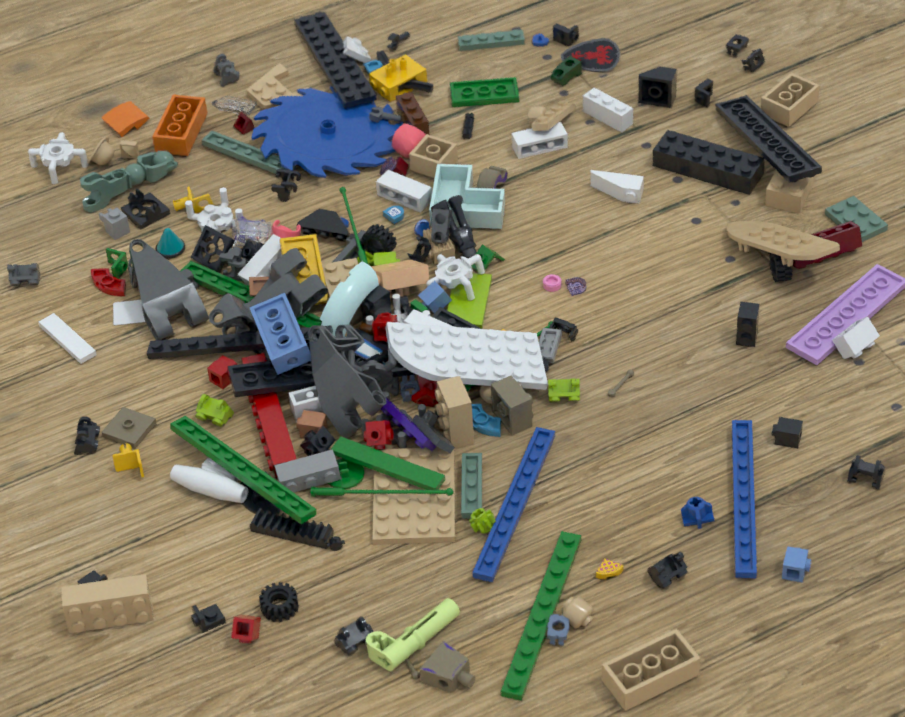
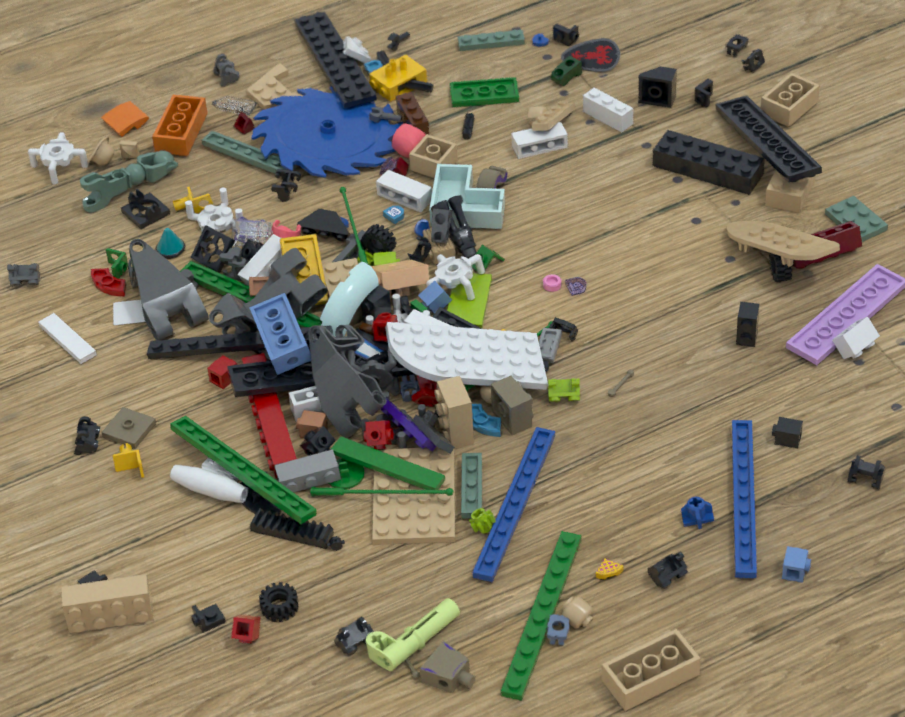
light grey brick [99,208,130,240] -> none
lime piece [195,394,234,427] -> none
white slope [590,170,644,204] -> none

